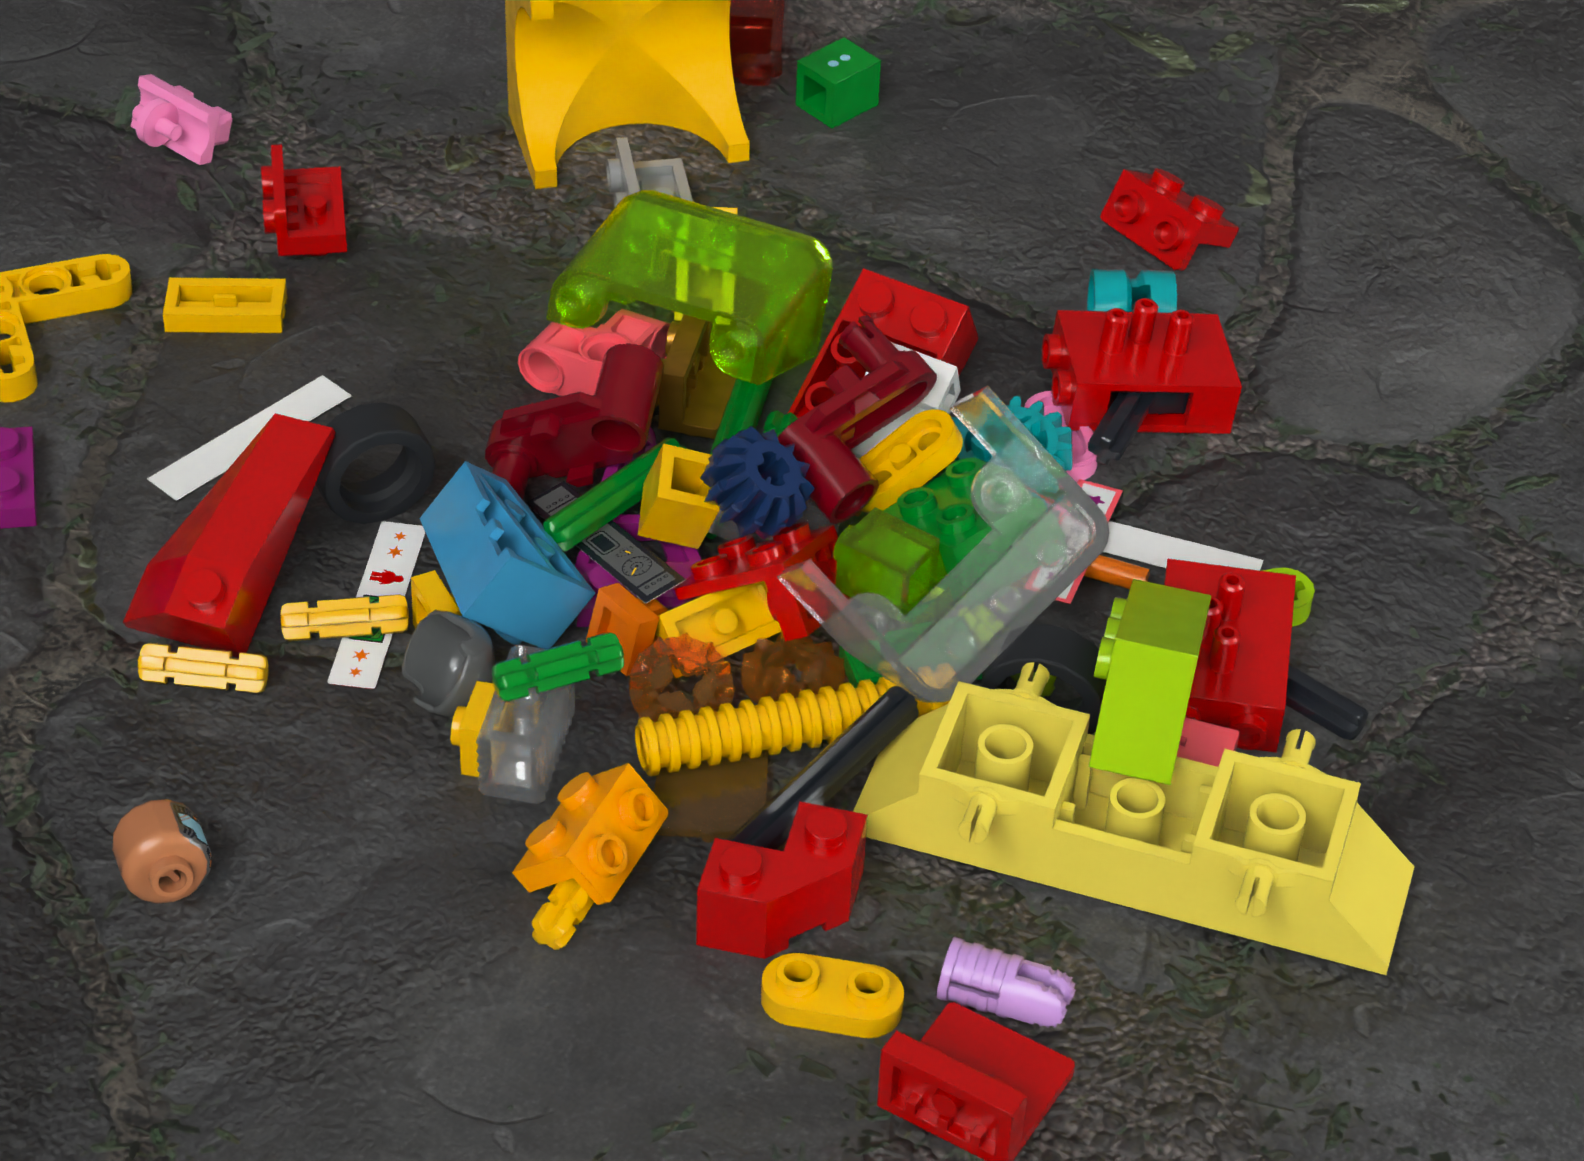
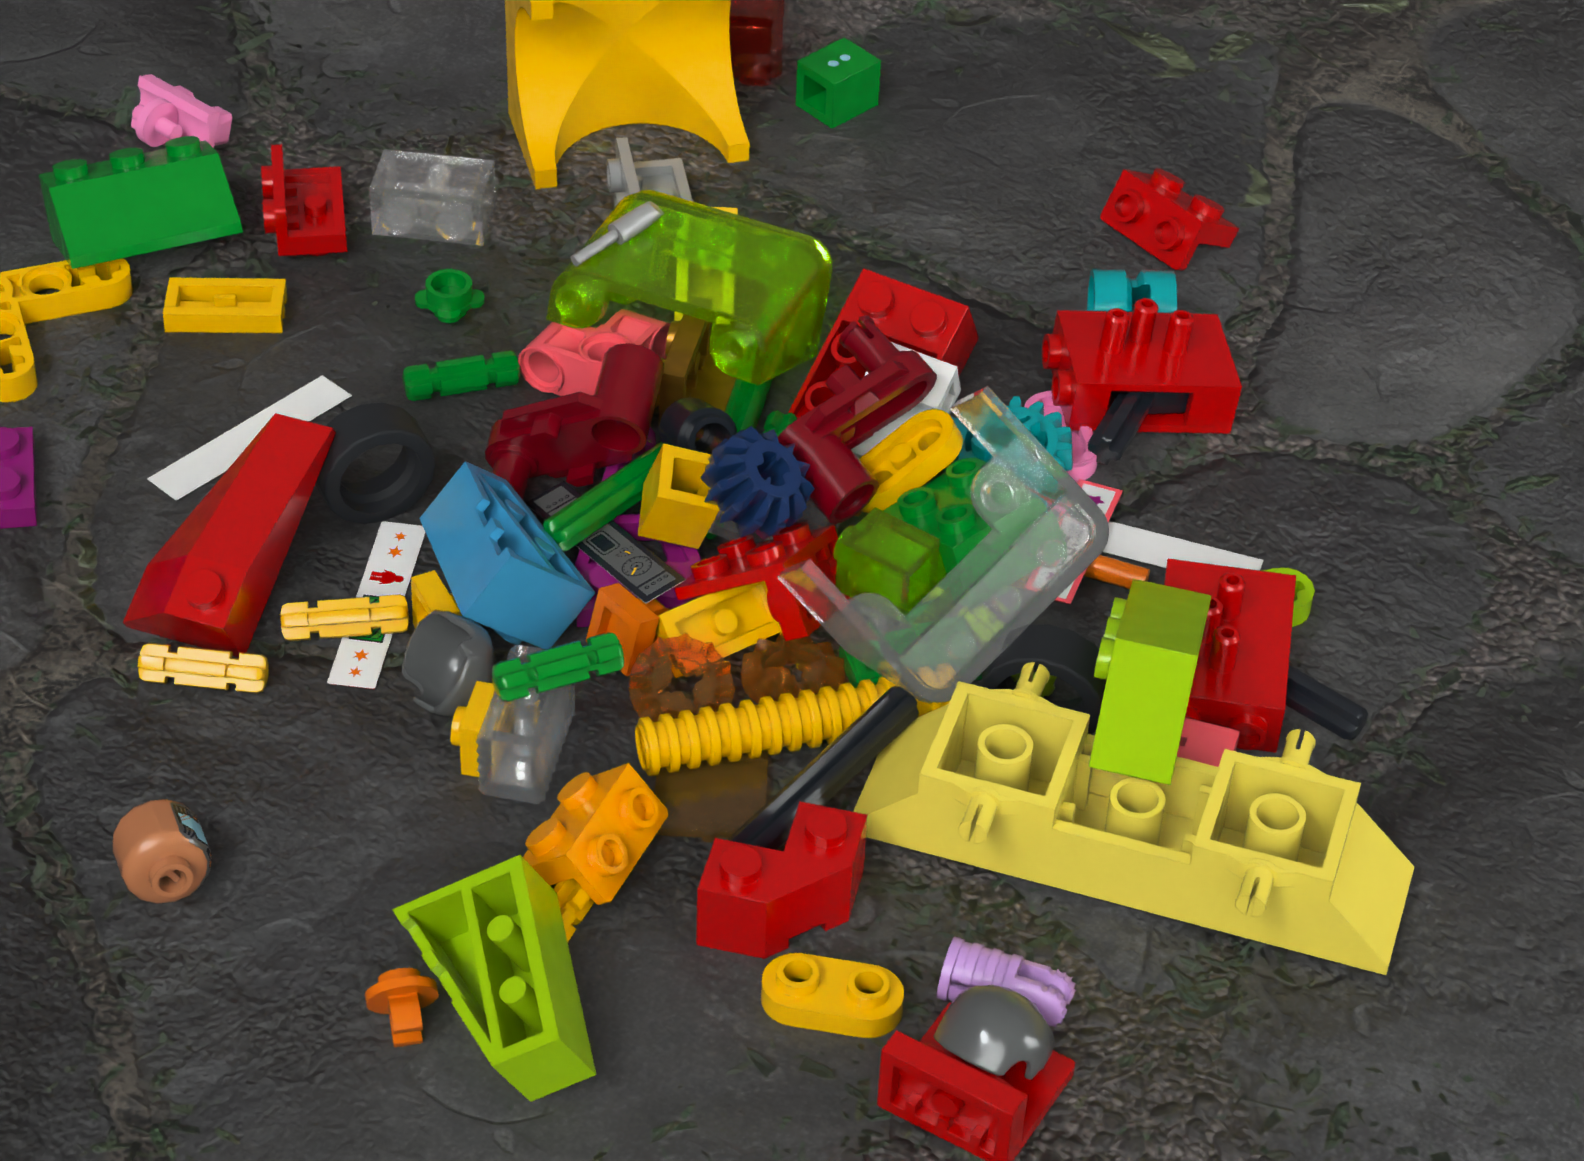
none -> green slope [39,136,243,269]
none -> orange plate [365,968,439,1047]
none -> clear brick [369,149,496,246]
none -> lime wedge [392,855,596,1102]
none -> green axle [402,350,521,401]
none -> green plate [415,269,485,323]
none -> light grey piece [570,201,664,266]
none -> black brick [659,397,737,455]
none -> dark grey hair [933,985,1055,1080]

